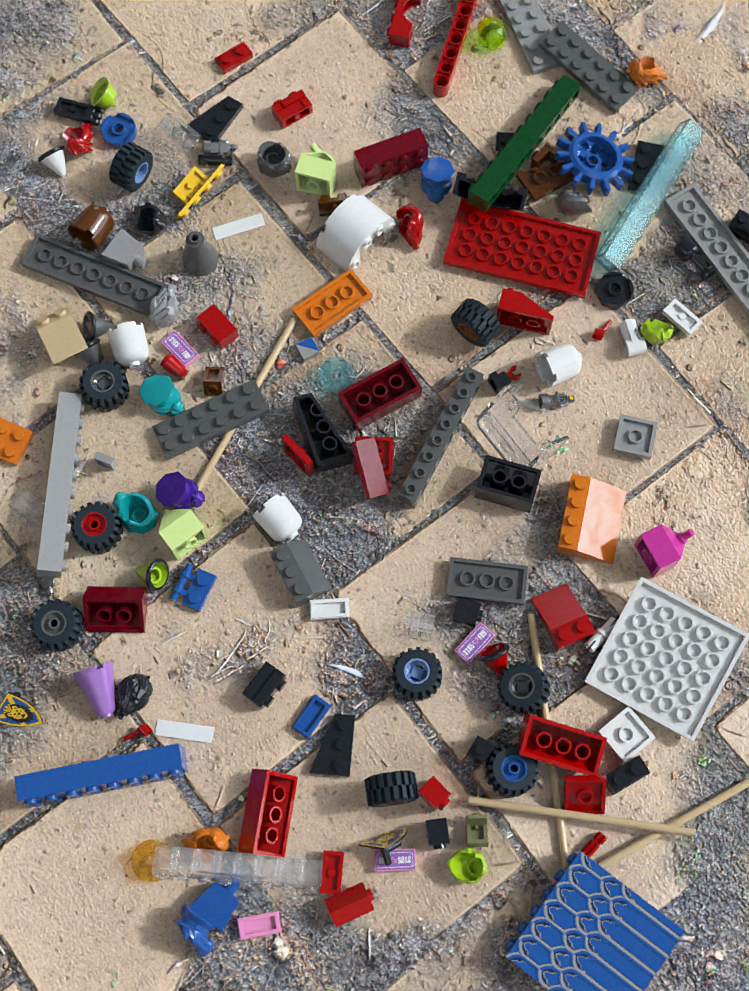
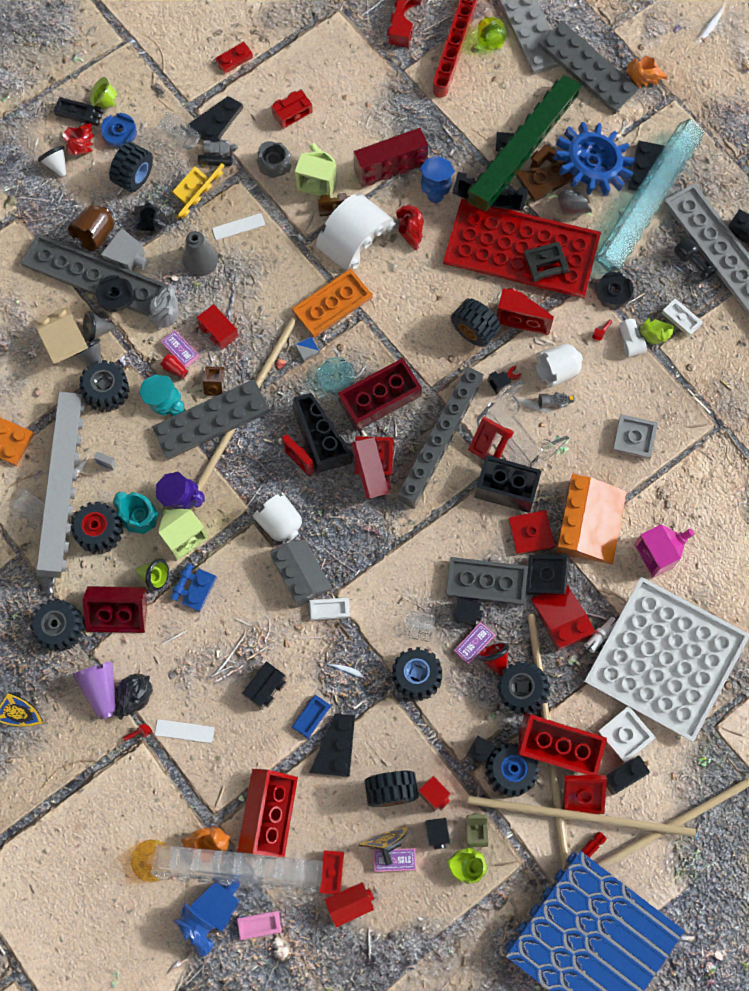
blue brick [14,743,188,807] -> none
white cylinder [107,321,149,369] -> none
none -> black plate [96,275,134,312]
none -> red plate [468,417,514,460]
none -> red plate [508,510,555,555]
none -> pearl dark grey plate [523,242,569,283]
none -> black hinge [526,554,569,596]

